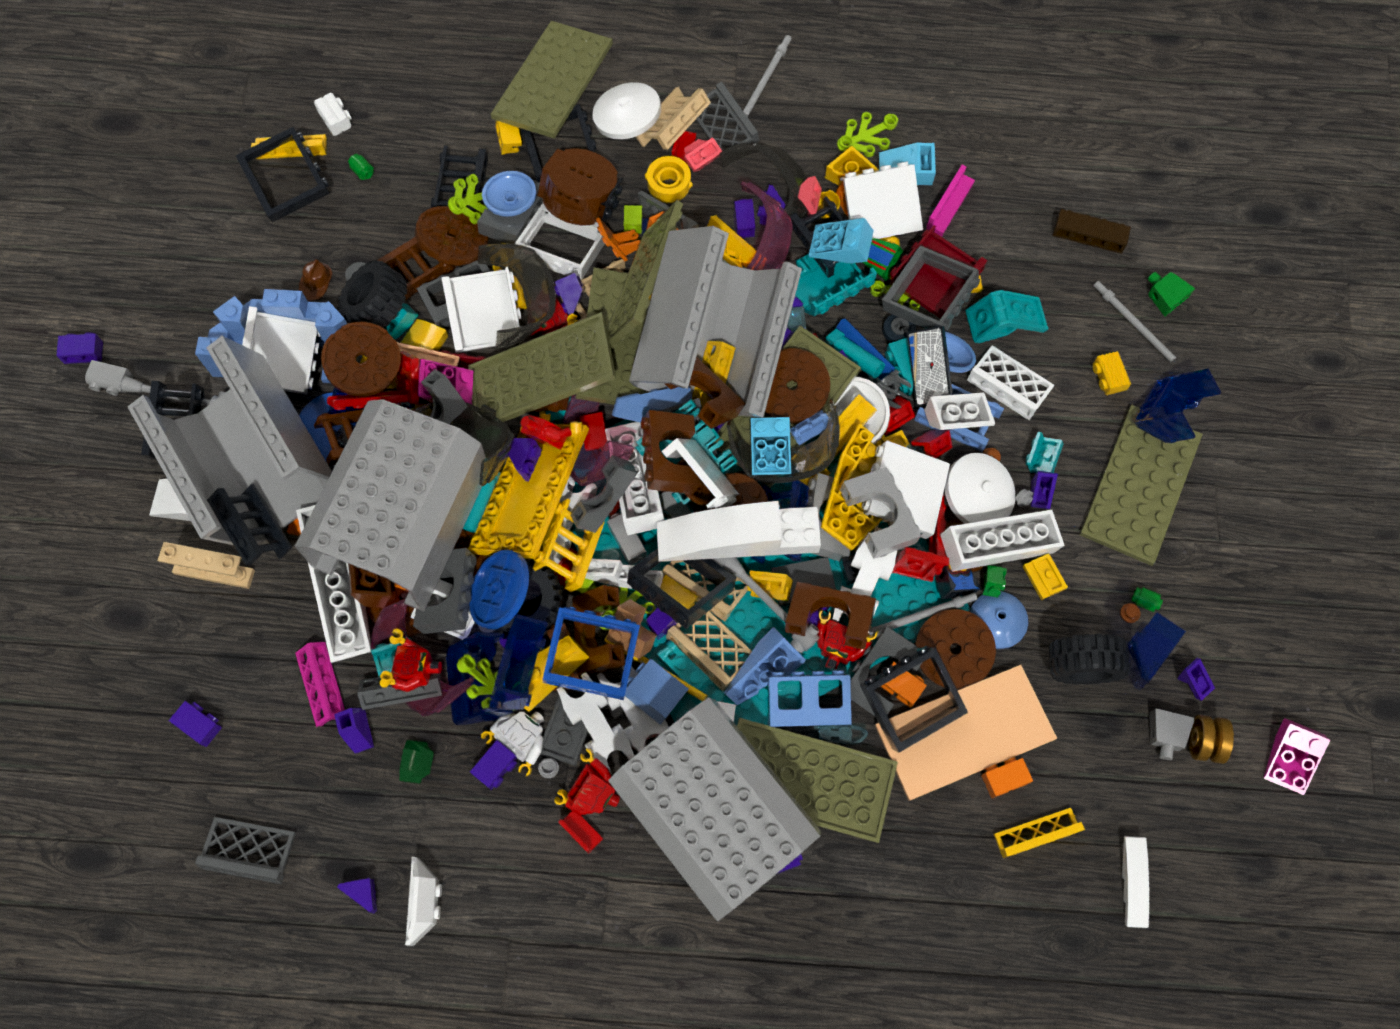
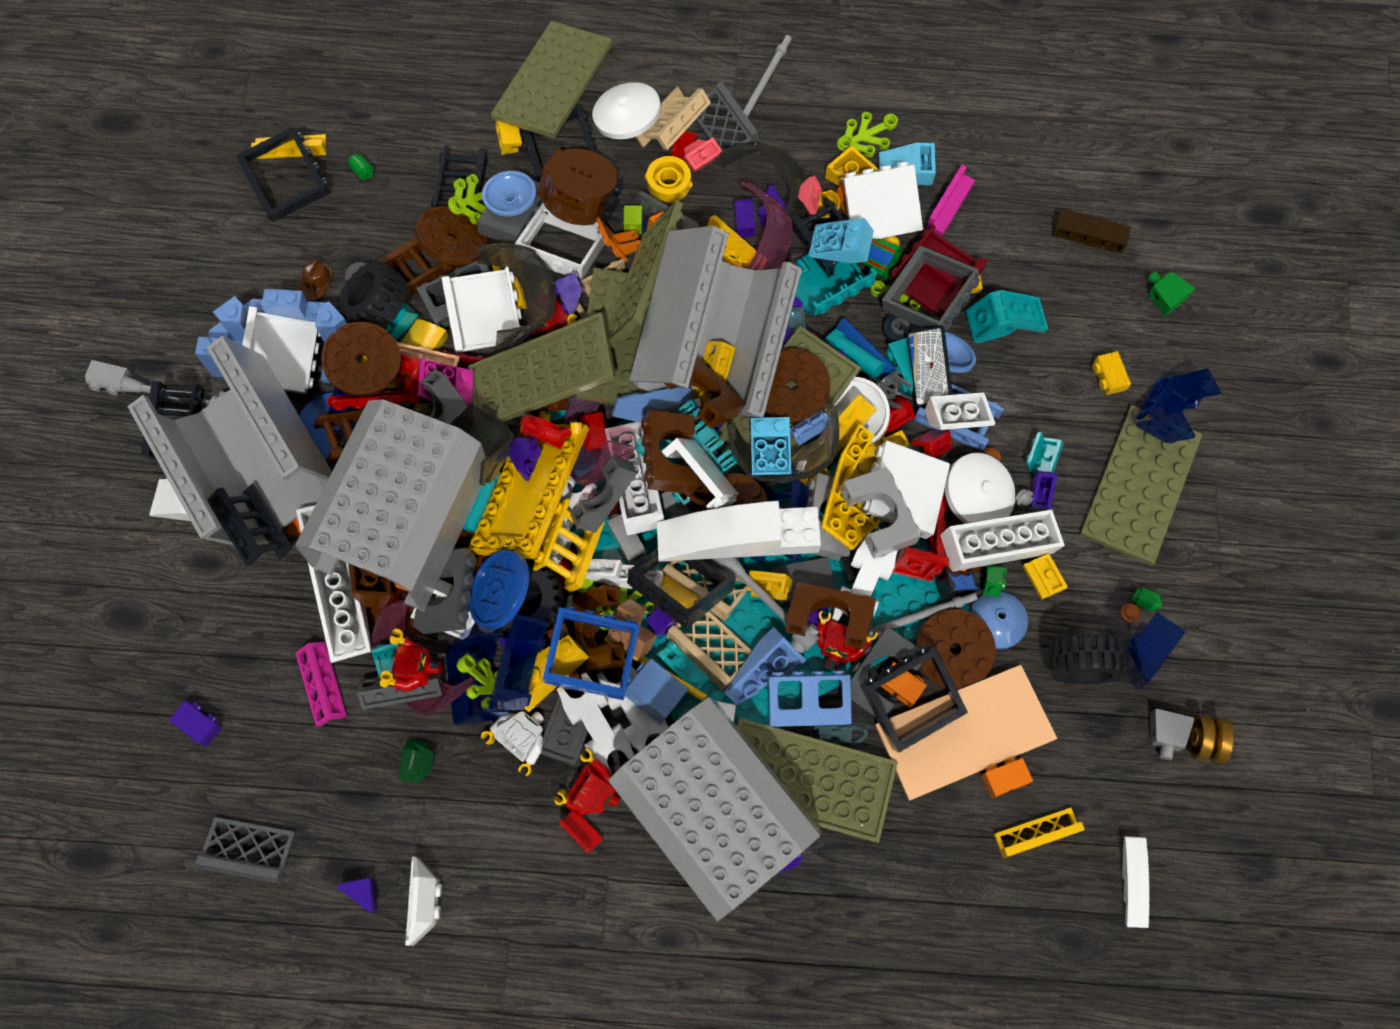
dark purple brick [56,332,103,364] -> none
tan fence [157,542,255,589] -> none
white brick [314,93,352,136] -> none
dark purple slope [334,708,374,753] -> none
dark purple brick [470,740,518,790] -> none
light grey plate [538,758,559,779] -> none
white fence [967,346,1054,421] -> none
light grey bar [1093,281,1176,362] -> none
dark purple slope [1177,658,1215,701] -> none
slope [1263,718,1330,795] -> none

